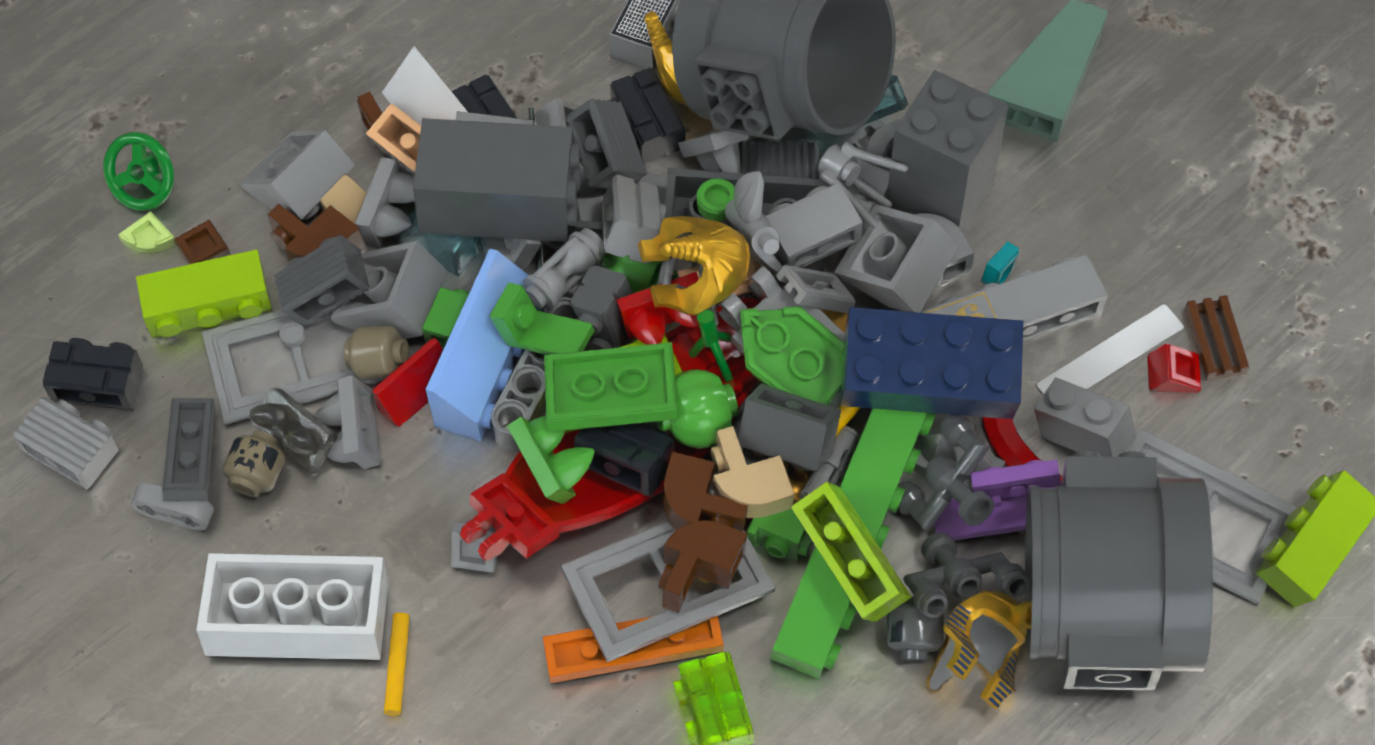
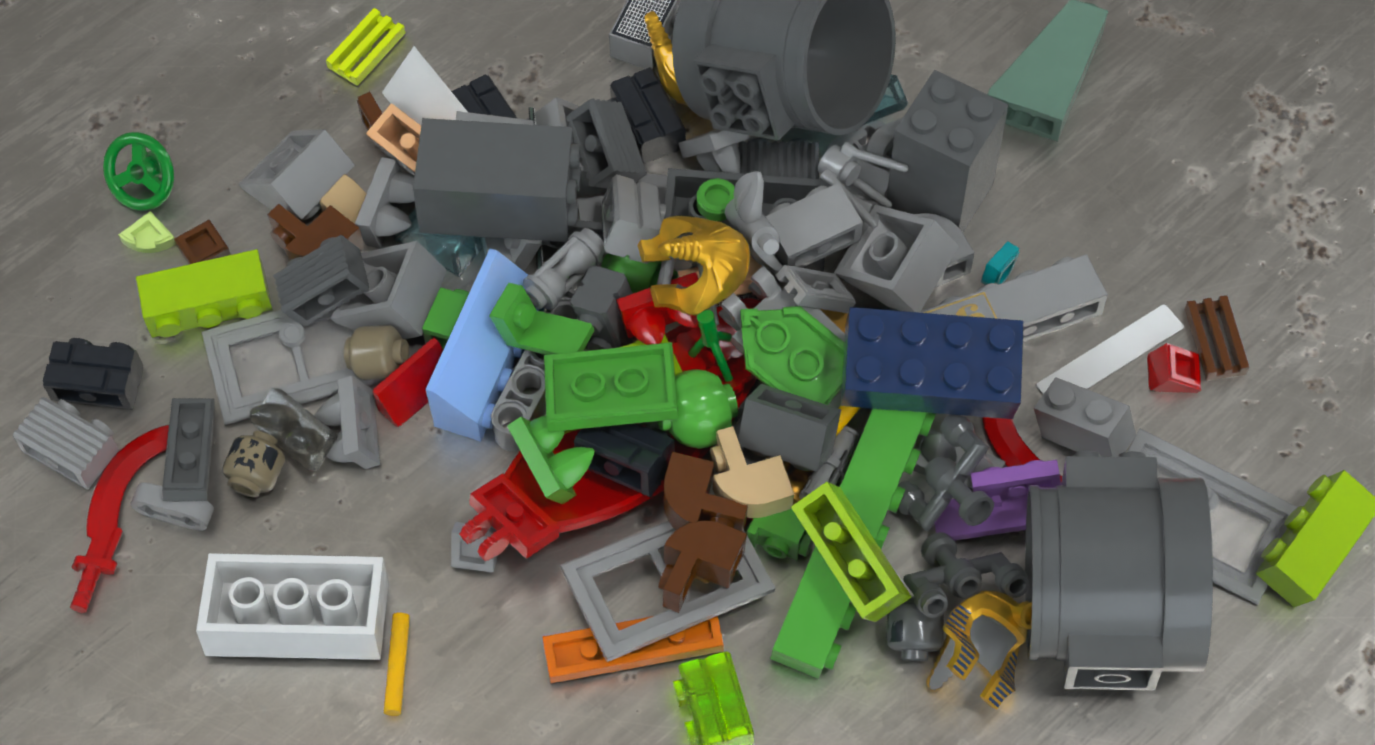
none -> red sword [70,425,169,613]
none -> neon yellow tile [326,8,406,86]

